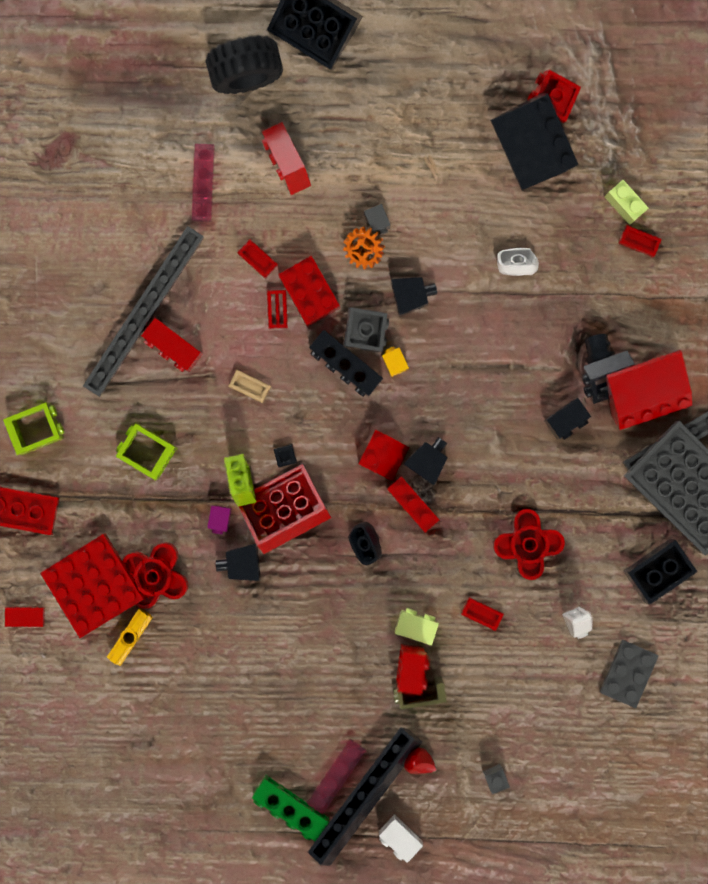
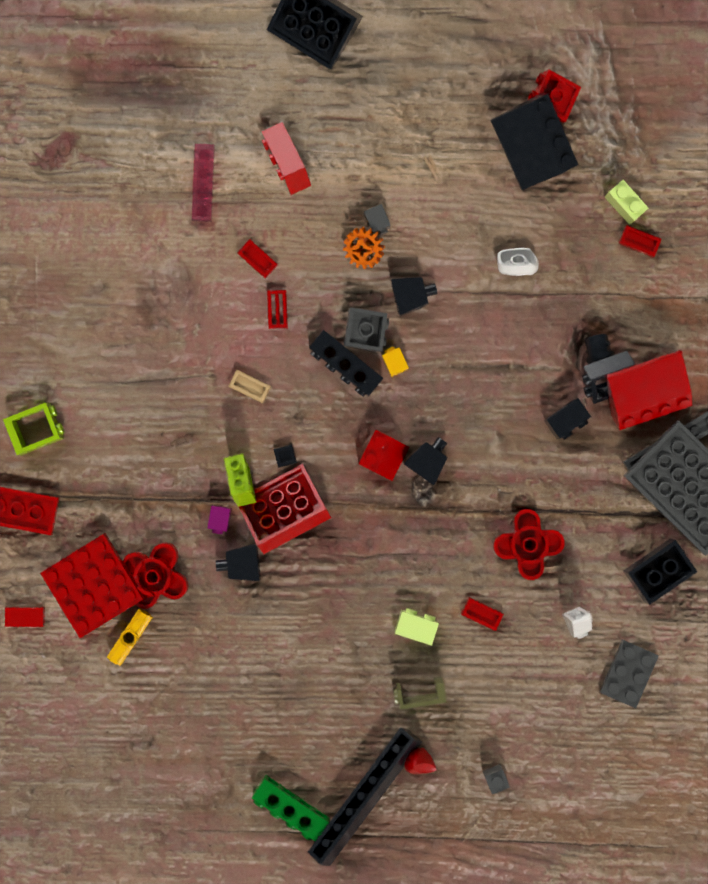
dark grey plate [83,226,204,397] -> none
lime window [116,423,178,480] -> none
red brick [141,318,203,372] -> none
black tyre [205,35,283,94] -> none
red brick [278,255,340,327] -> none
clear pink plate [307,738,366,814] -> none
black piece [348,522,382,565] -> none
white brick [379,814,423,863] -> none
red brick [387,476,439,533] -> none
red brick [396,644,429,695] -> none

